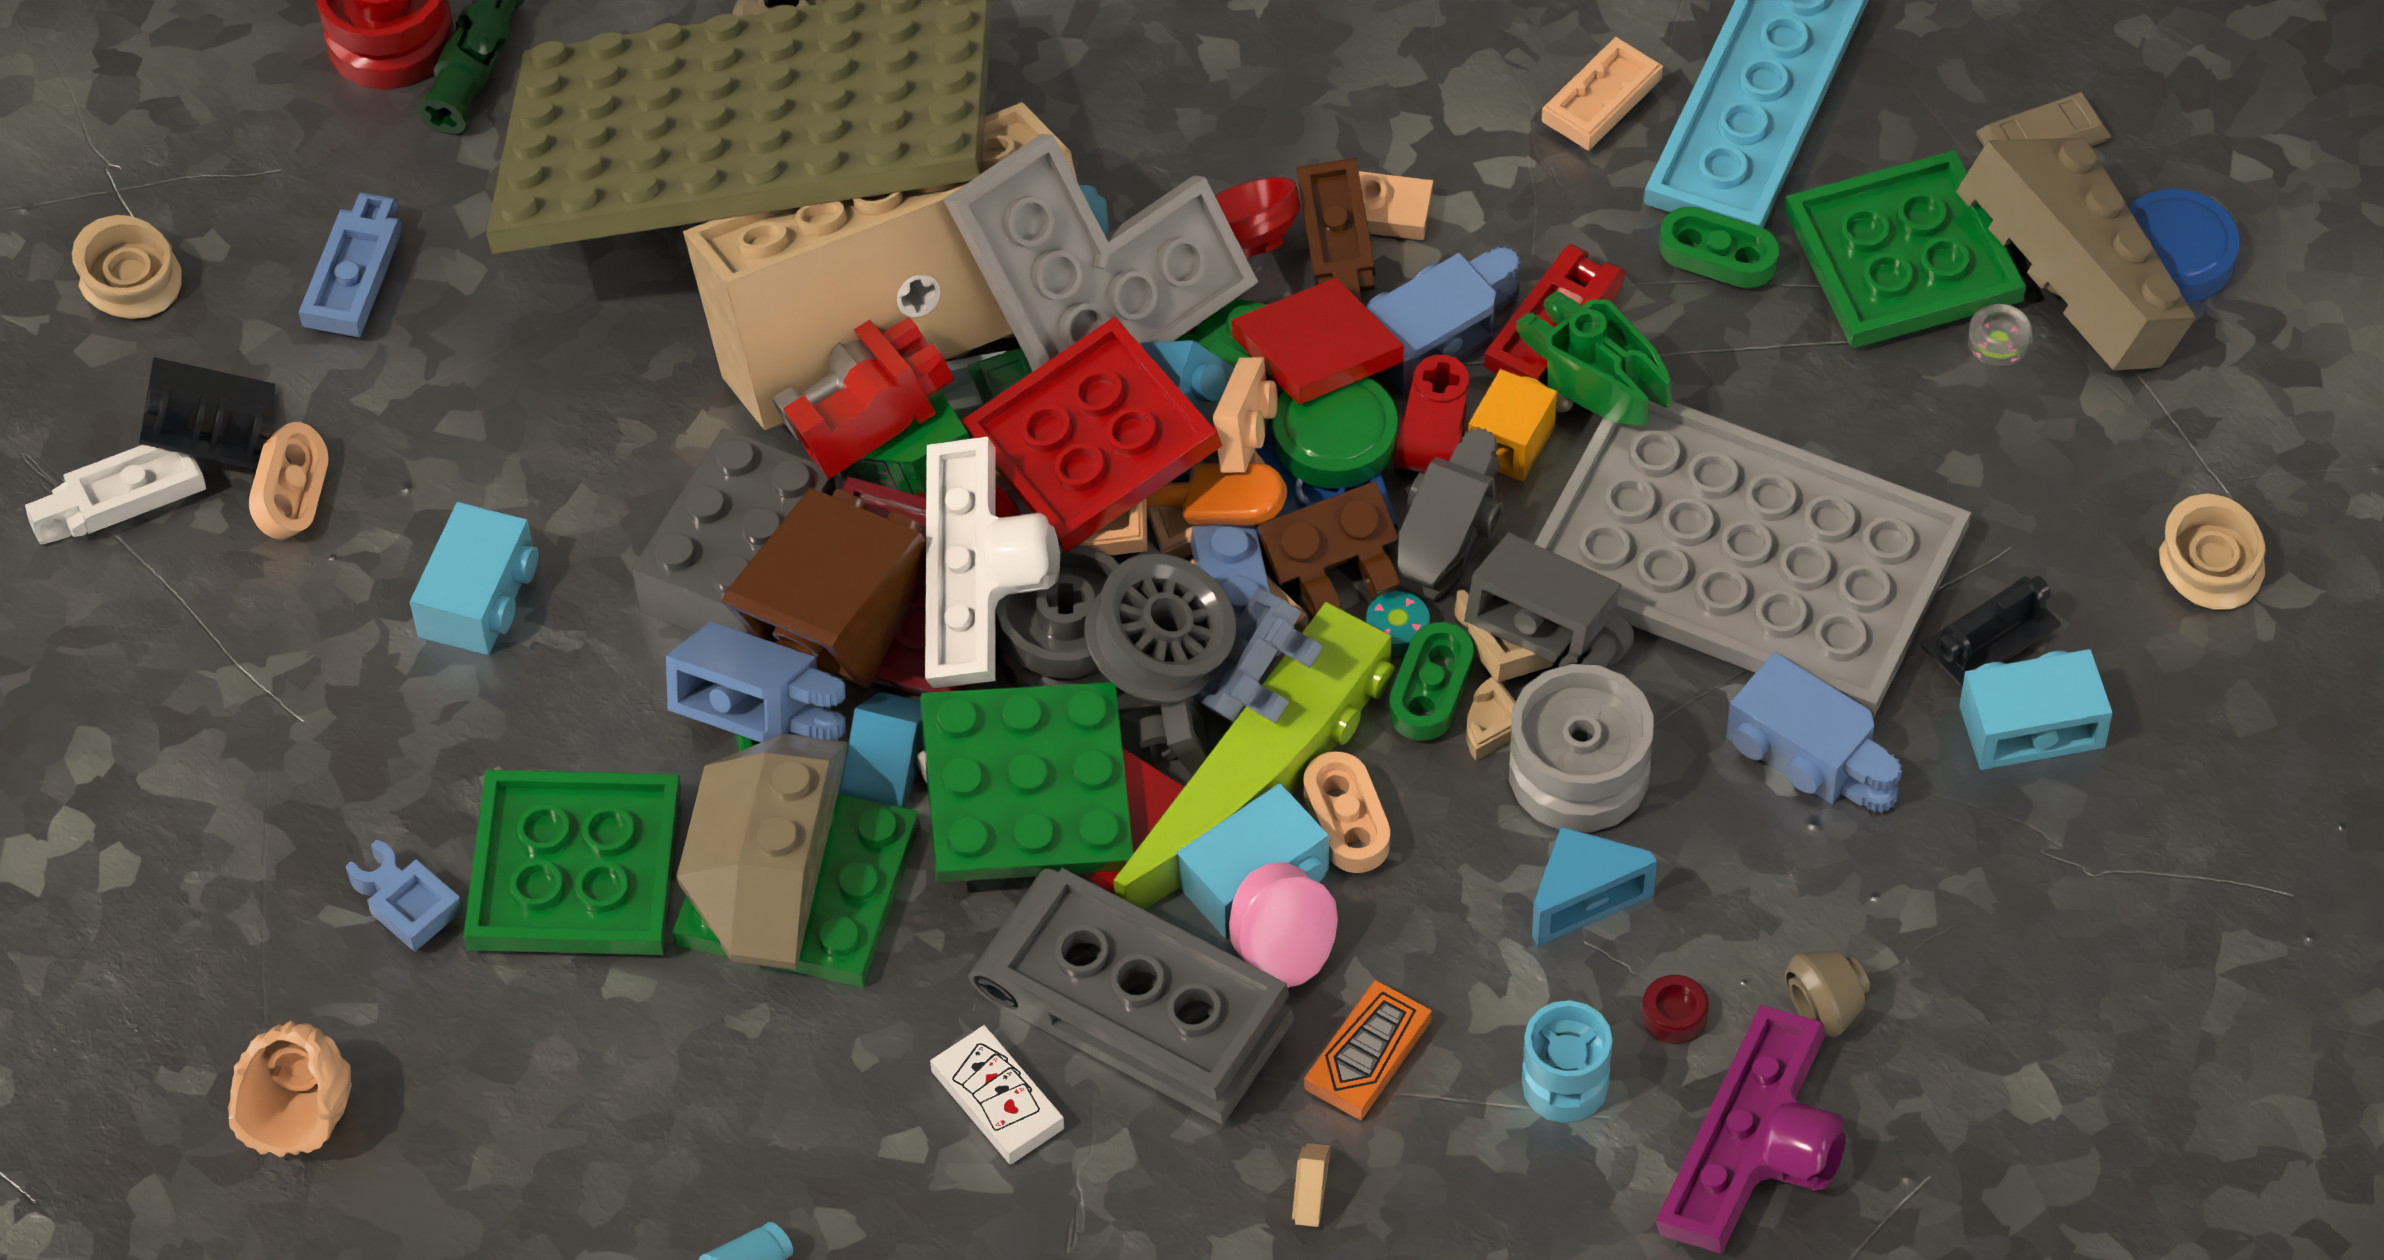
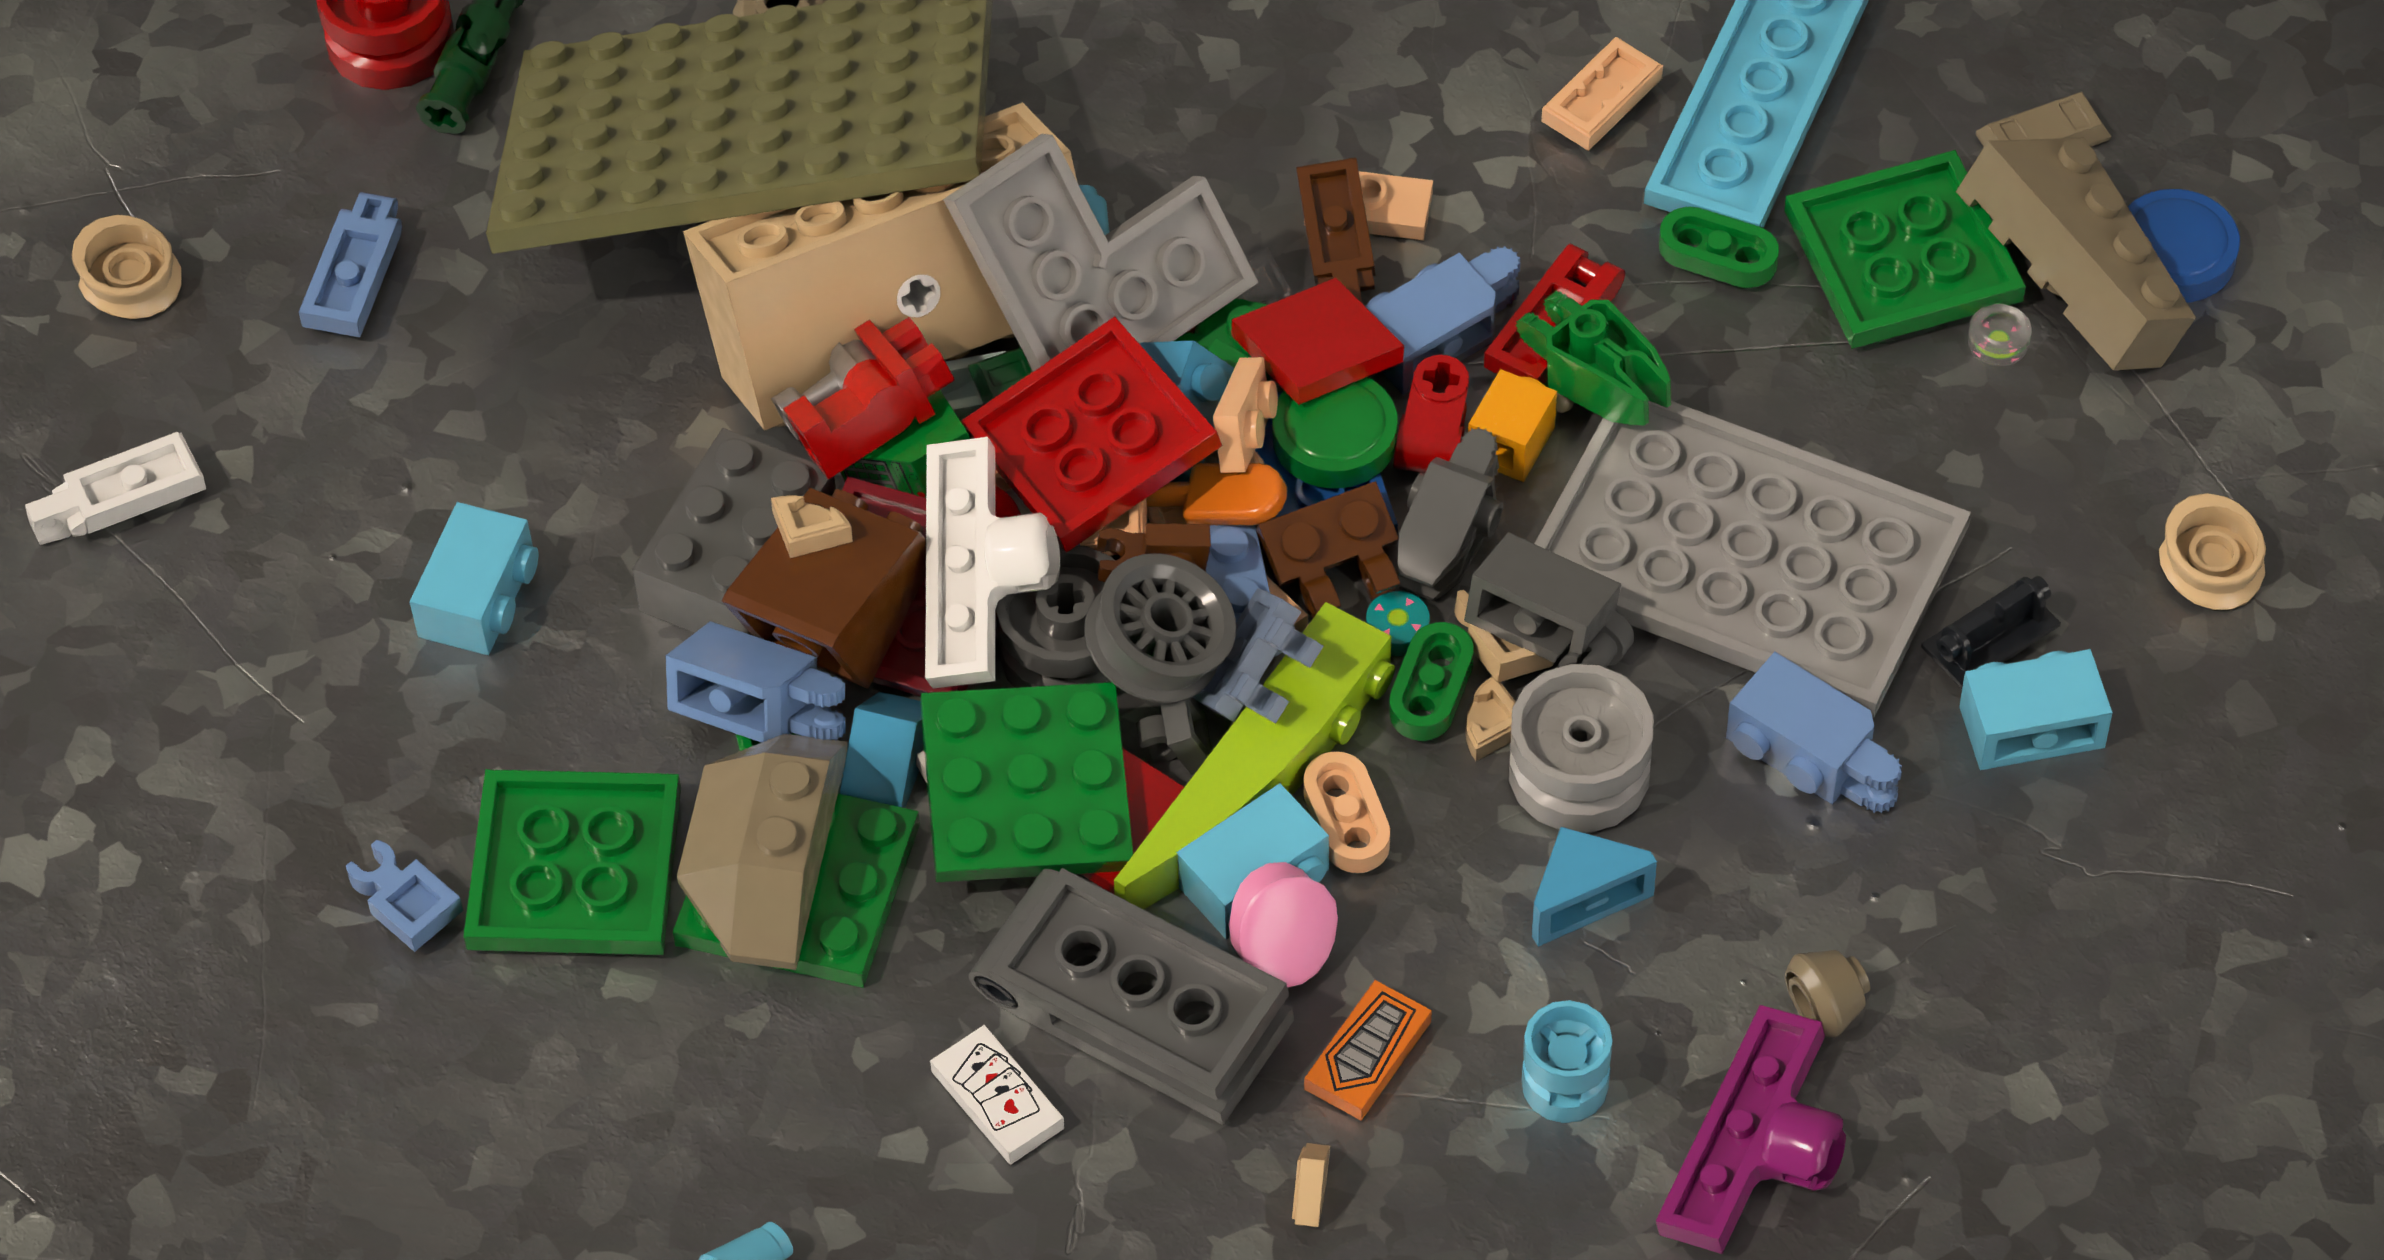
black hinge [139,357,276,469] -> none
light nougat hair [228,1021,352,1157] -> none
light nougat plate [249,422,329,540] -> none
red piece [1215,177,1301,258] -> none
dark red tile [1641,975,1709,1044] -> none
none -> tan tile [771,495,853,558]
none -> reddish brown plate [1096,523,1211,582]

